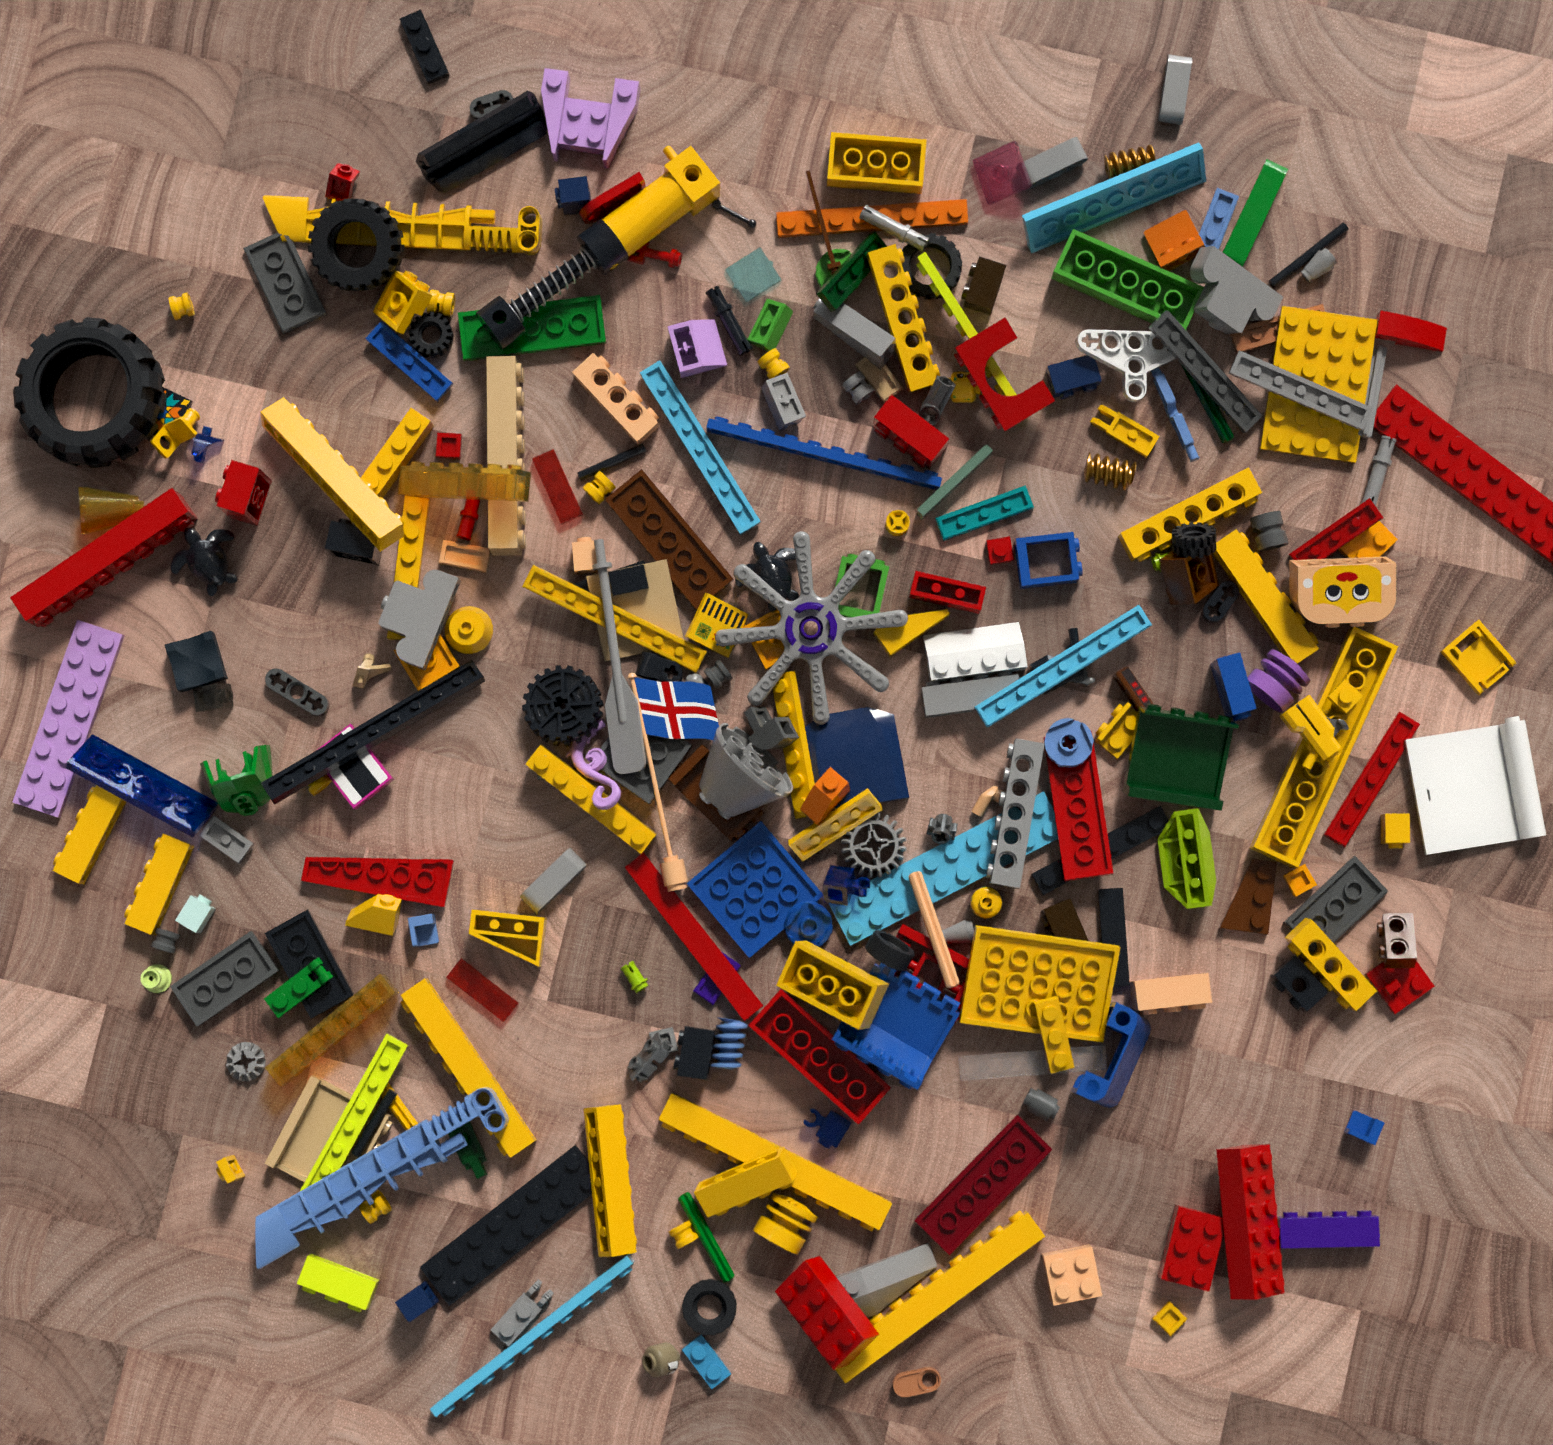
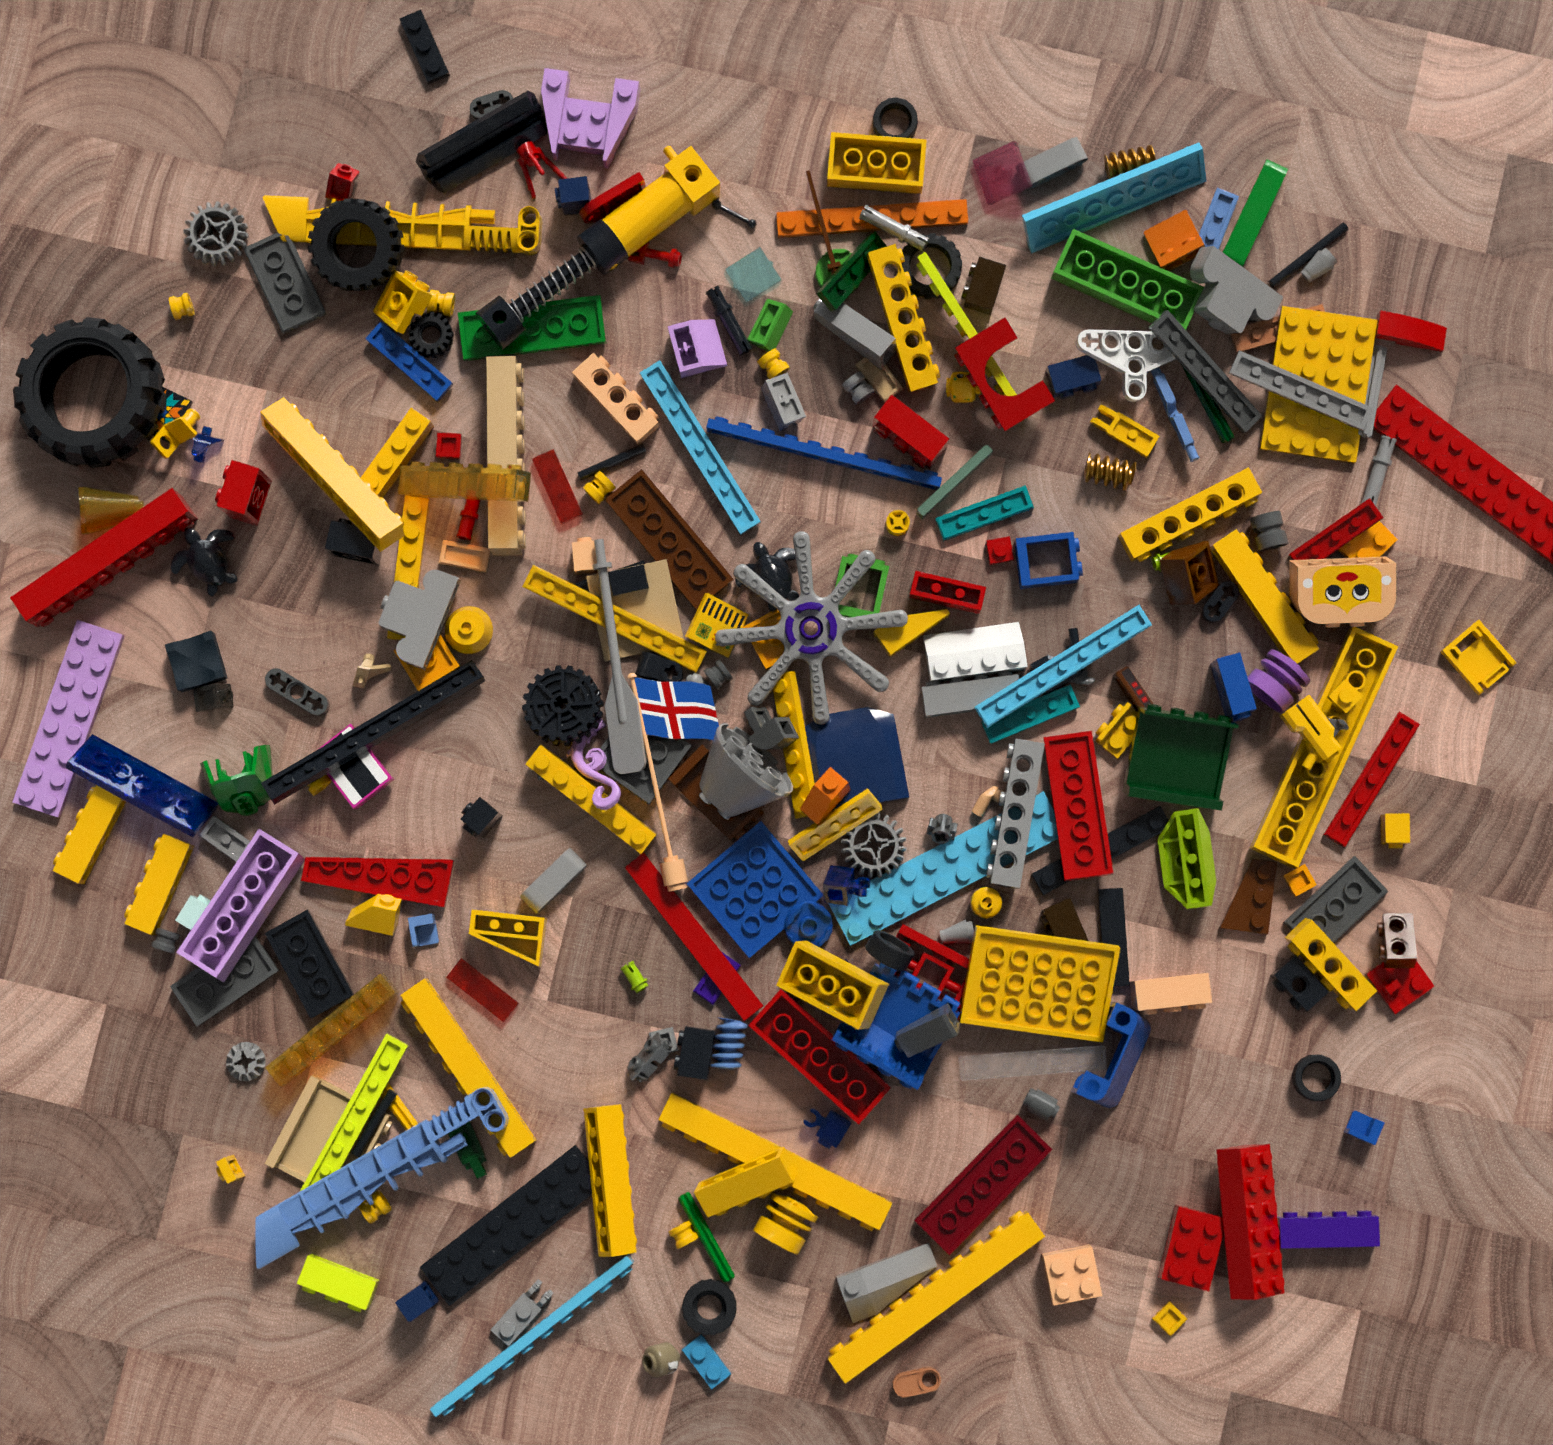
yellowish green piece [140,964,172,993] -> none
green plate [264,957,334,1018] -> none
red brick [774,1256,879,1370] -> none
light nougat axle [909,871,959,988] -> none
dark grey piece [919,375,956,426] -> none
yellow plate [1033,996,1075,1074] -> none
medium blue plate [1044,718,1093,768] -> none
light grey beam [1158,54,1192,125] -> none
black tyre [1172,522,1216,558] -> none
white door [1404,716,1546,855] -> none
none -> lavender brick [176,829,305,983]
none -> light grey gear [183,201,249,266]
none -> black brick [461,797,503,838]
none -> red plant [516,141,567,199]
none -> black tyre [872,97,918,138]
none -> dark grey slope [894,1003,960,1058]
none -> teal plate [981,684,1080,744]
none -> black tyre [1292,1054,1341,1101]

